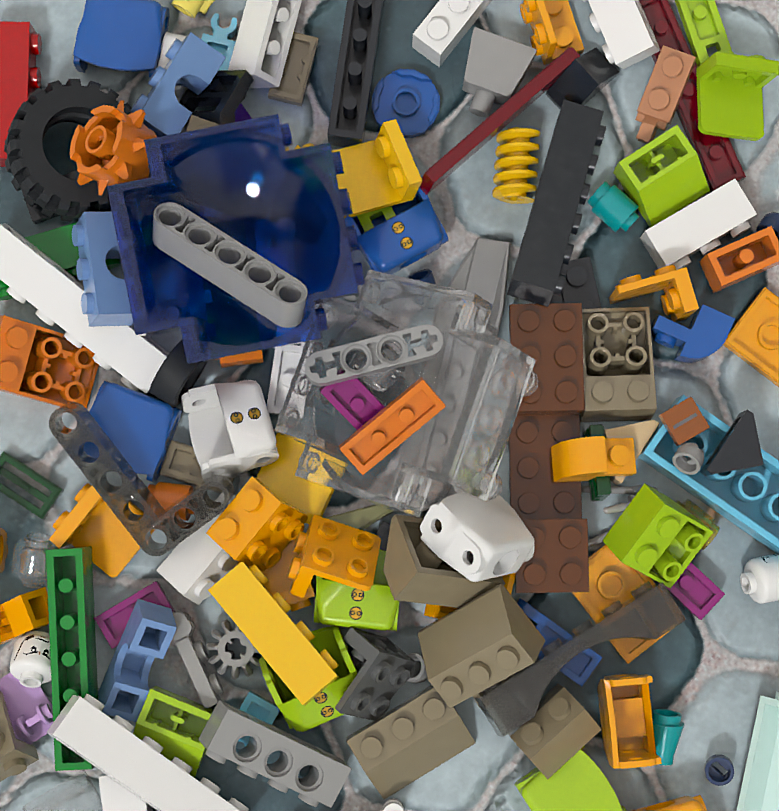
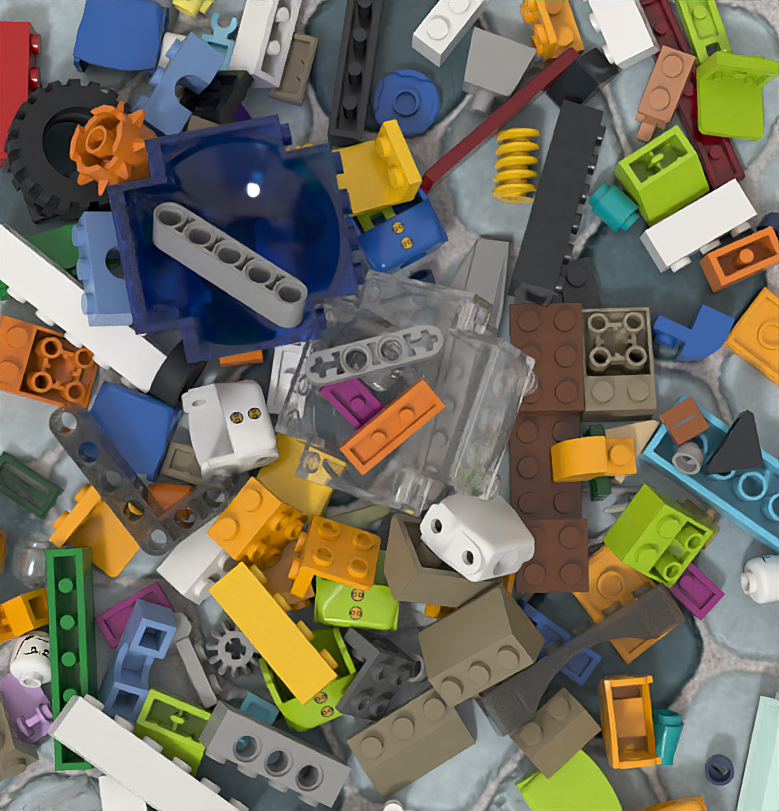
light orange bracket [609,265,699,322] -> none

